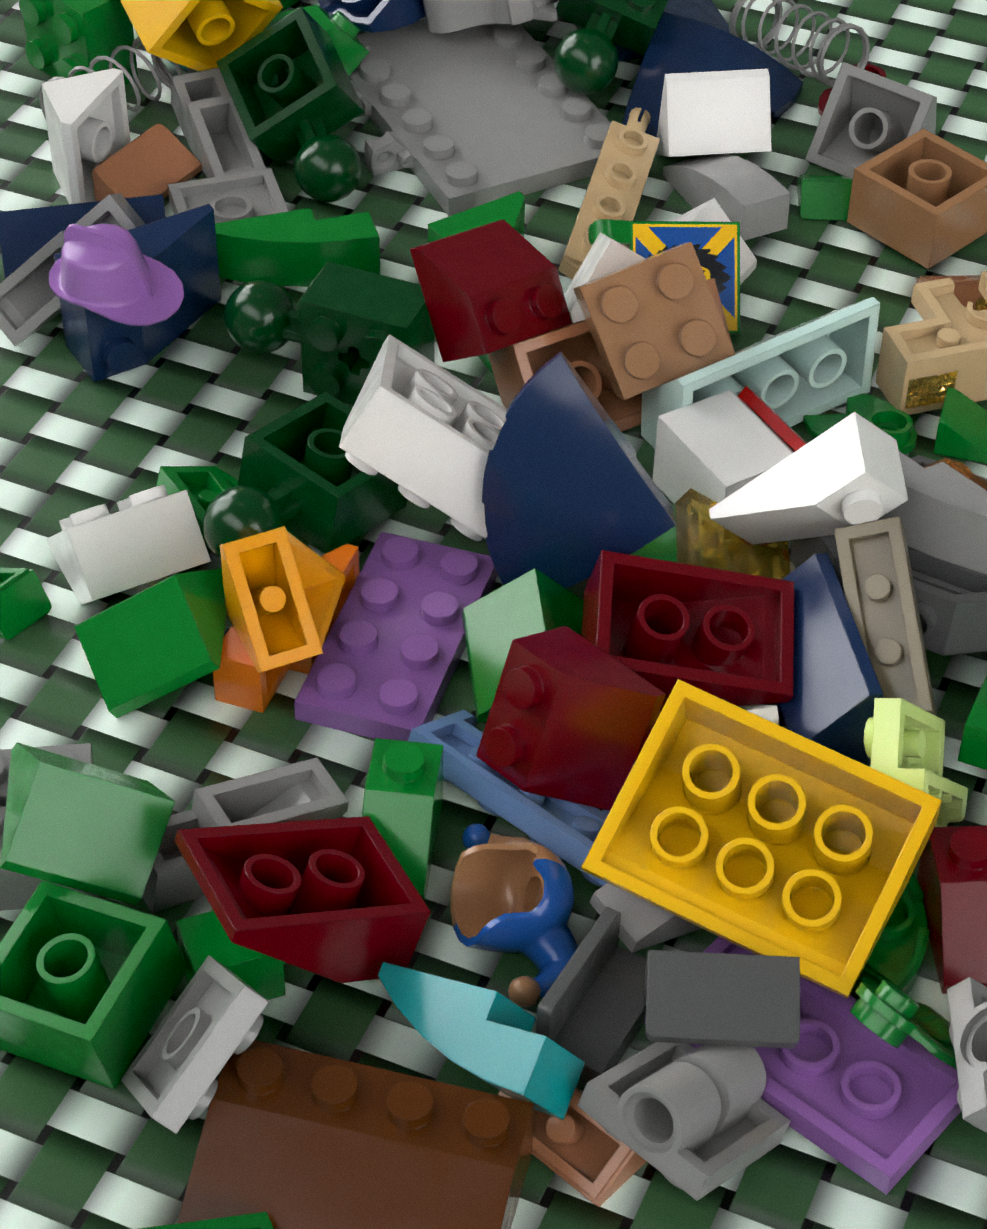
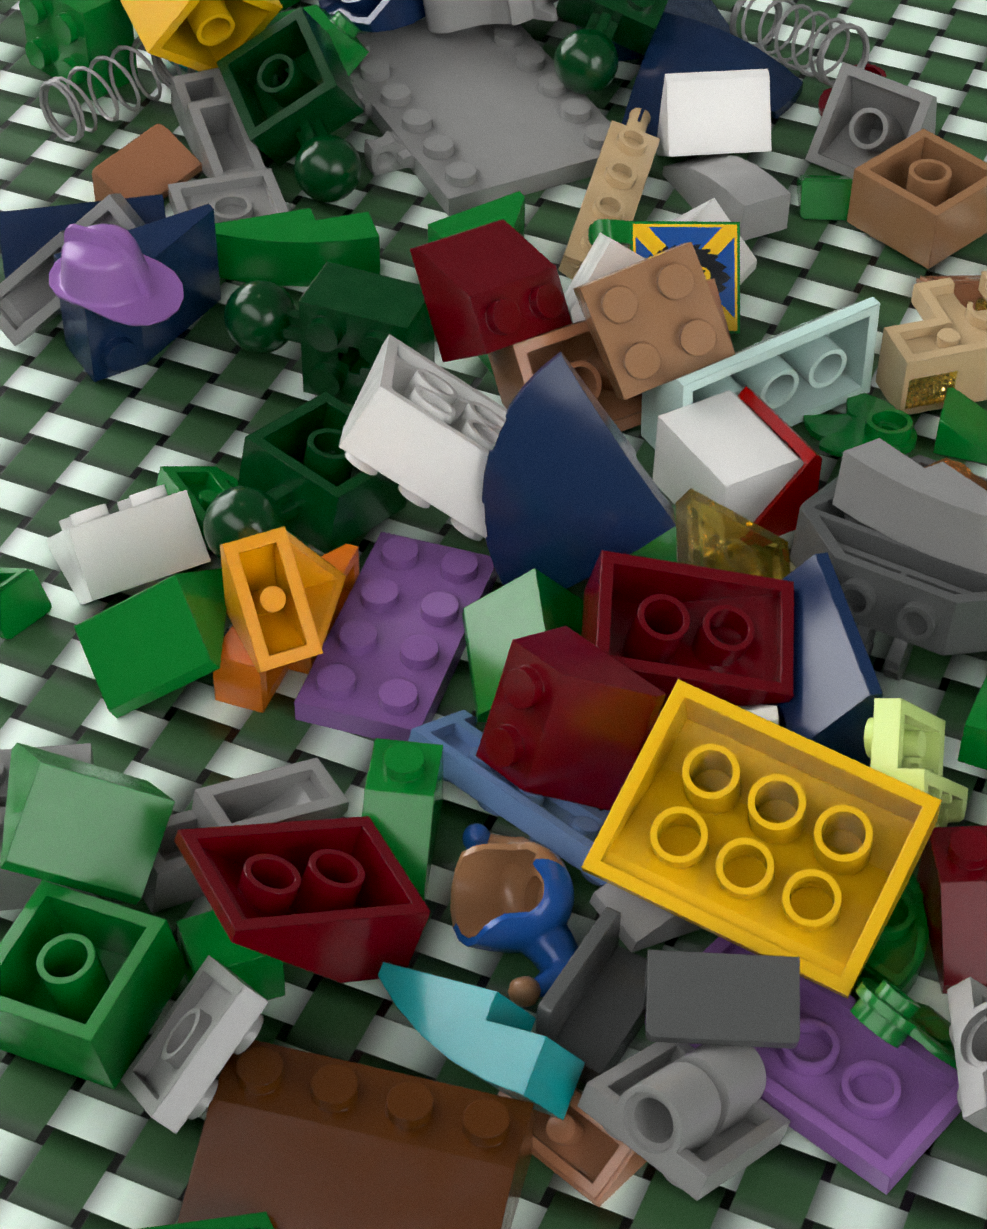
white slope [41,68,131,204] -> none
white slope [709,412,908,545] -> none
dark tan plate [834,516,936,715] -> none

